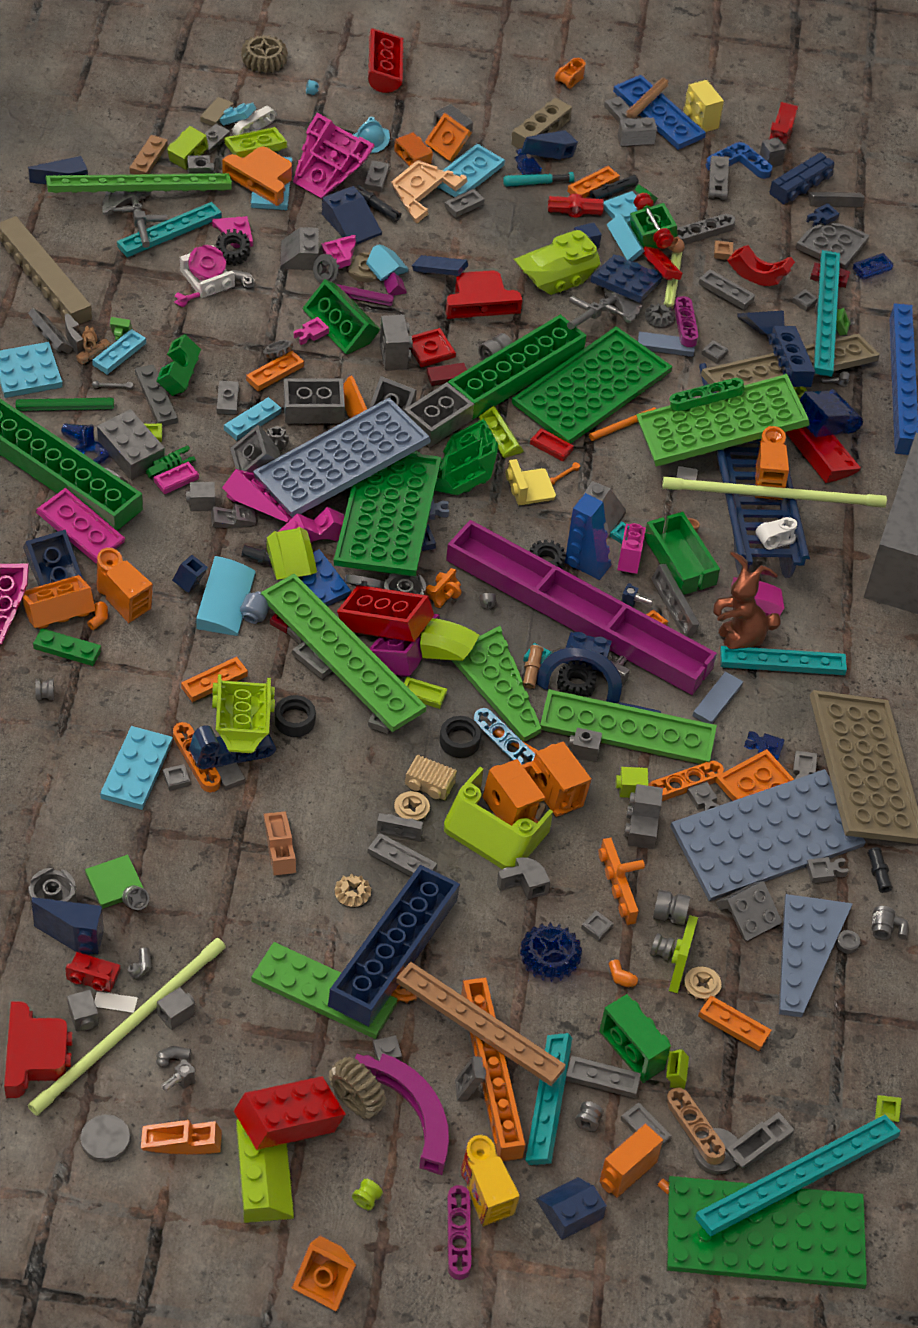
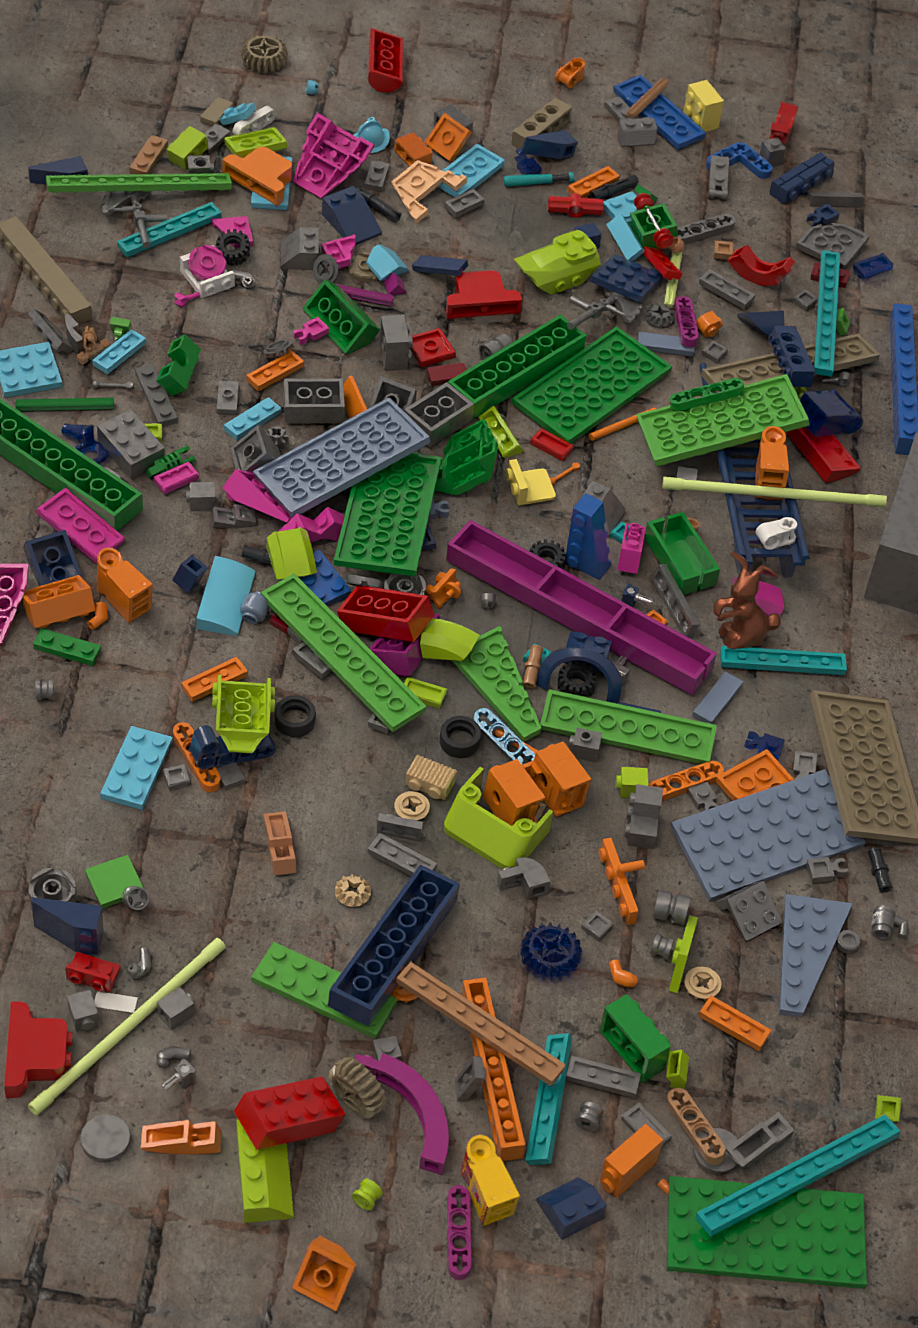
none -> orange plate [696,311,723,337]

